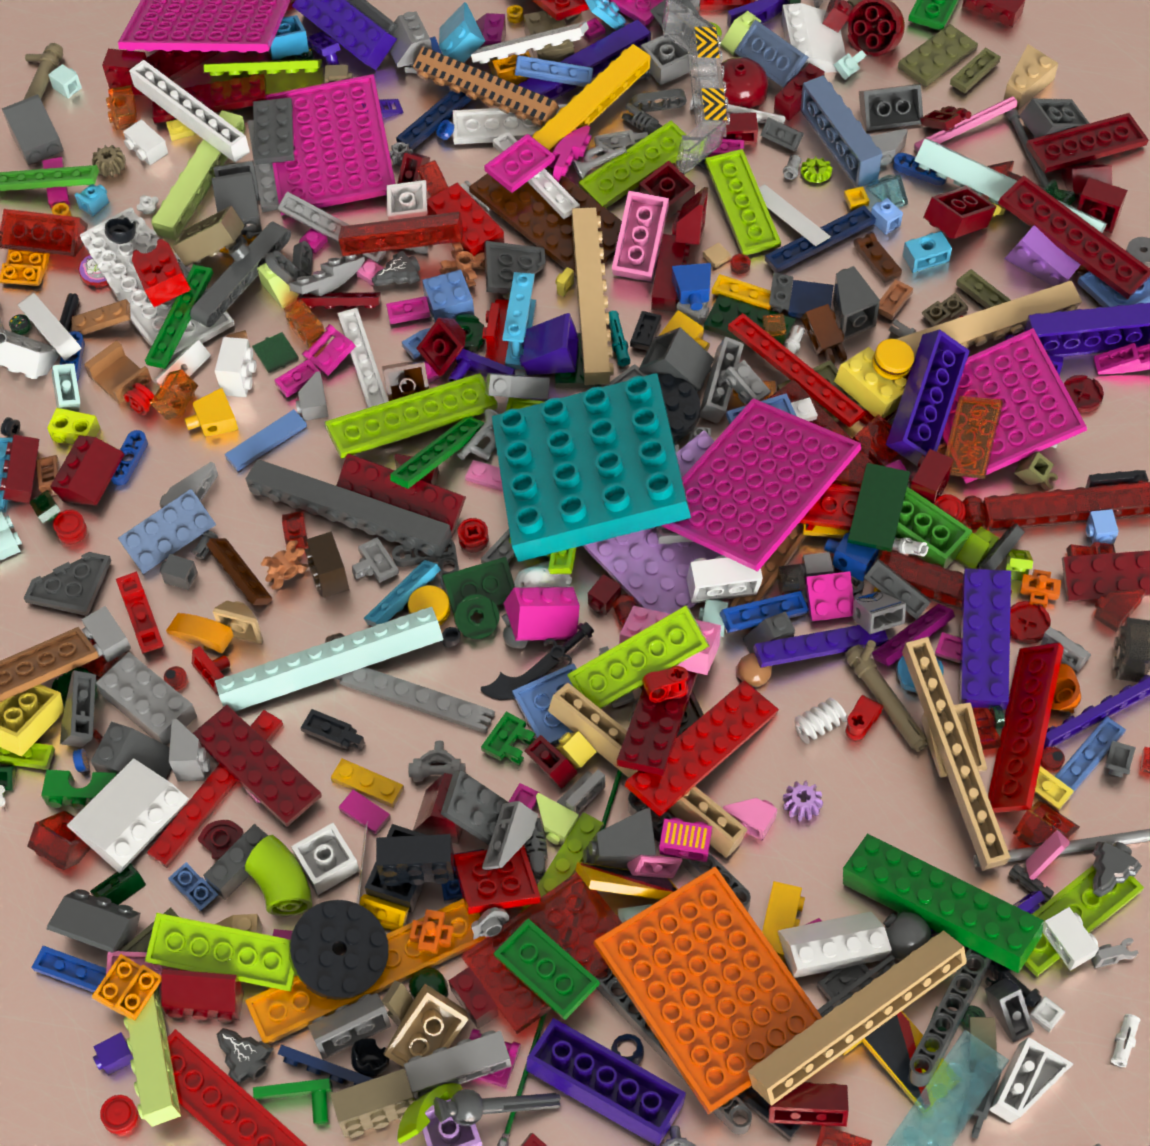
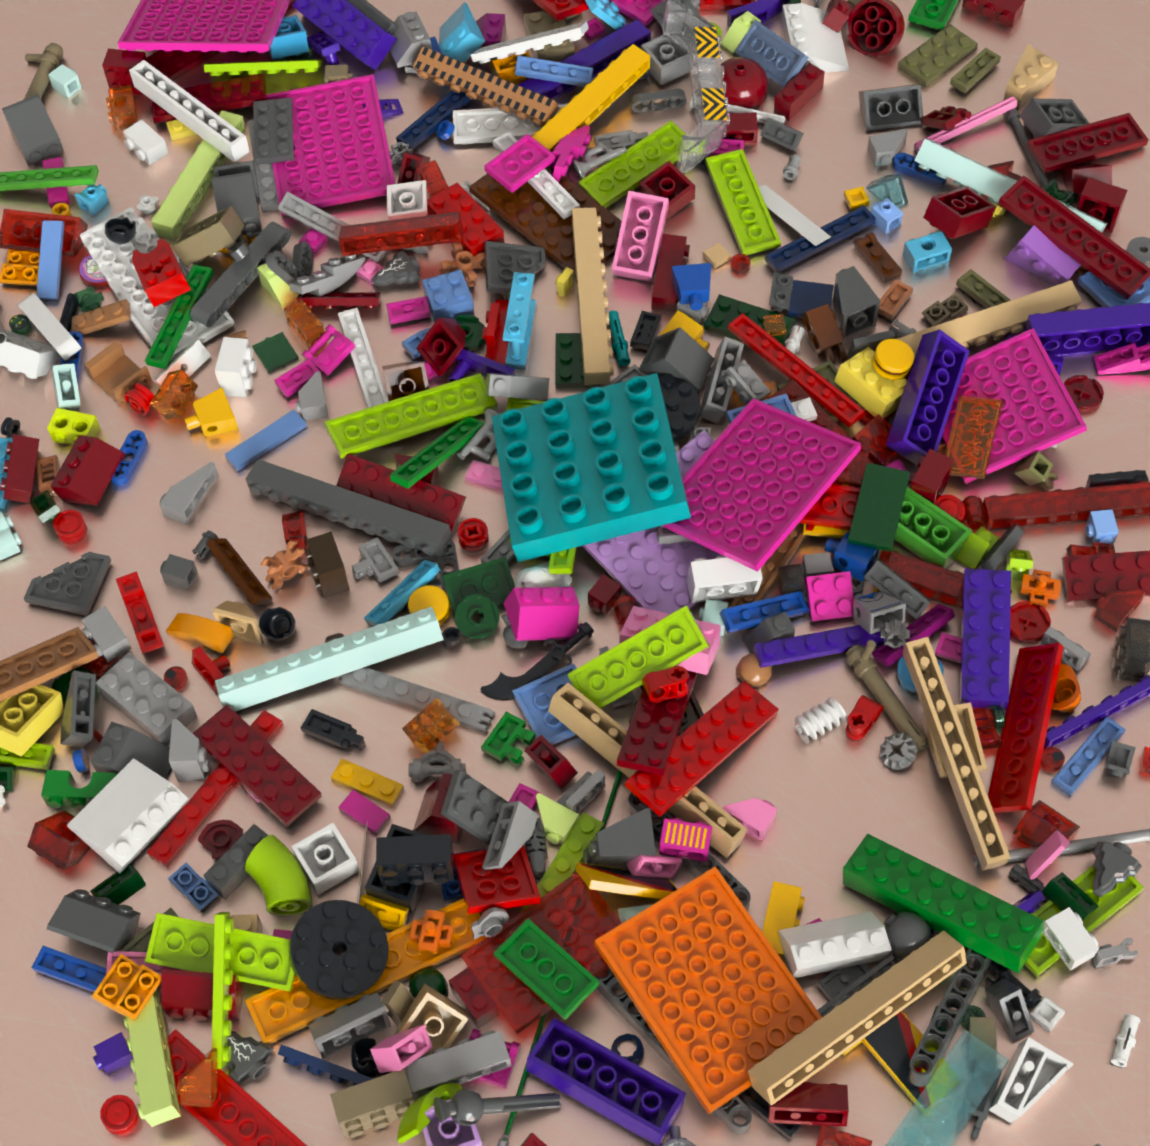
dark tan gear [92,145,126,177] -> none
sand blue plate [118,489,216,574] -> none
green piece [253,1078,333,1124] -> none
yellow bush [507,5,523,24] -> none
dark purple slope [520,313,579,375] -> none
light yellow brick [556,731,597,769] -> none
dark grey hinge [622,103,662,135] -> none
dark red slope [672,187,708,245] -> none
yellow plate [712,274,771,310] -> none
lavender gear [783,780,823,822] -> none
sand blue brick [800,75,882,188] -> none
lime gear [801,156,832,183] -> none
light aqua plate [834,50,867,80] -> none
white pin [892,537,928,556] -> none
light yellow plate [1035,766,1074,810] -> none
none -> medium blue tile [36,221,64,300]
none -> clear green bracket [74,287,105,312]
none -> clear orange slope [177,1048,218,1107]
none -> lime plate [211,912,234,1069]
none -> black hair [259,607,296,641]
none -> bright pink slope [370,1024,433,1073]
none -> clear orange brick [402,698,461,753]
none -> dark grey tile [847,330,895,360]
none -> light grey gear [879,733,917,770]
none -> light grey gear [881,619,910,649]
none -> dark green slope [1042,872,1099,921]

